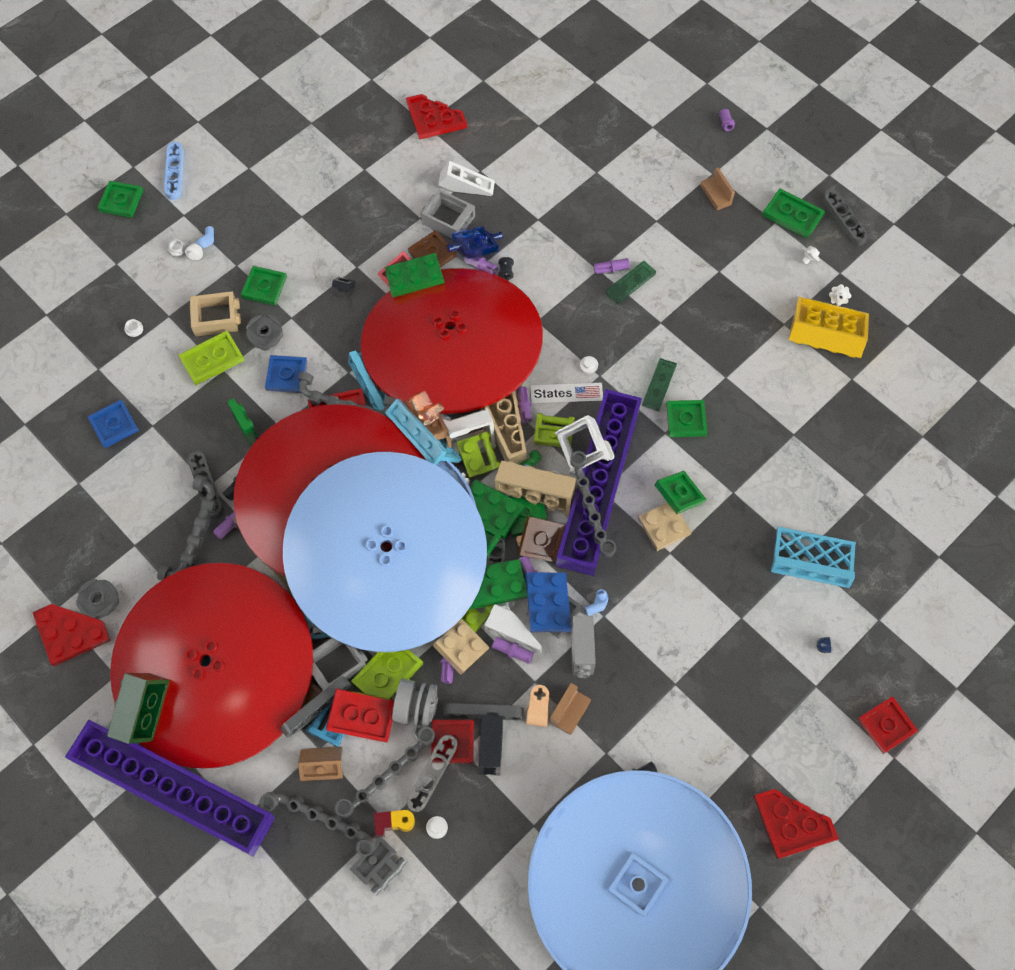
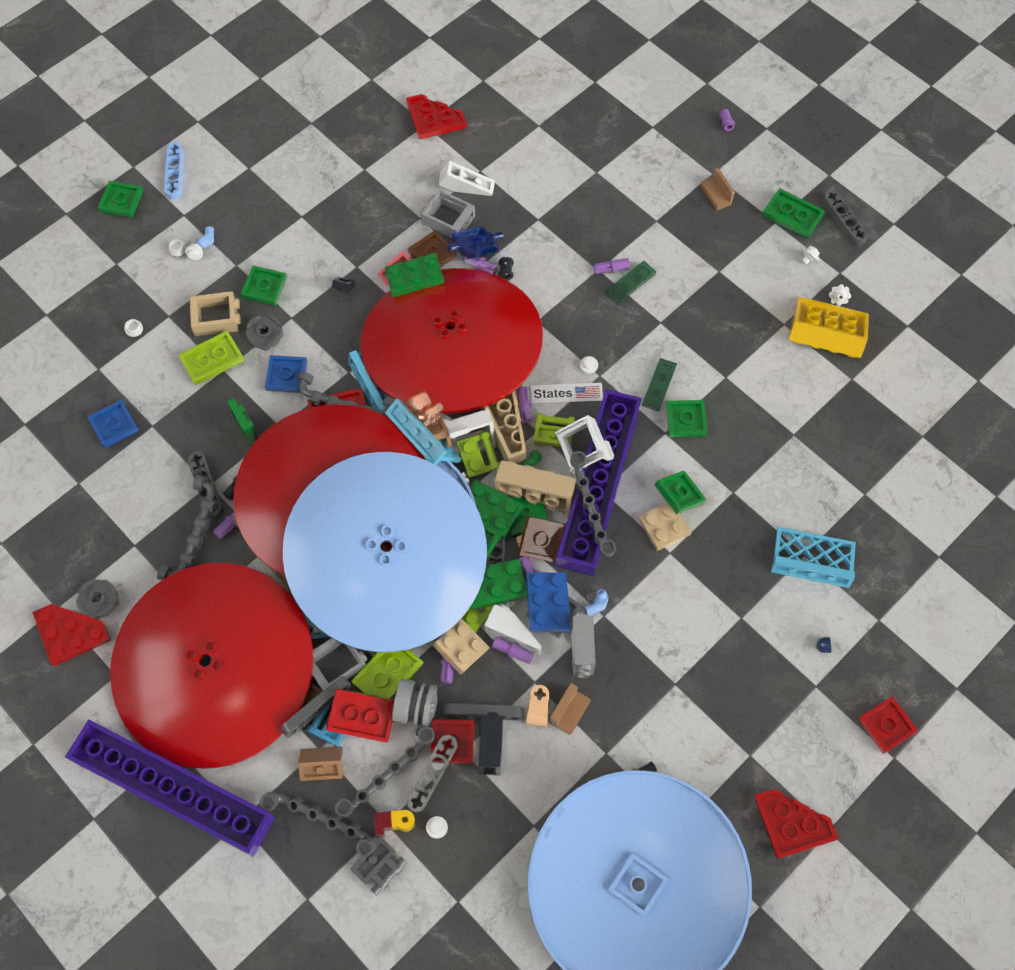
brick [107,673,170,744] -> none

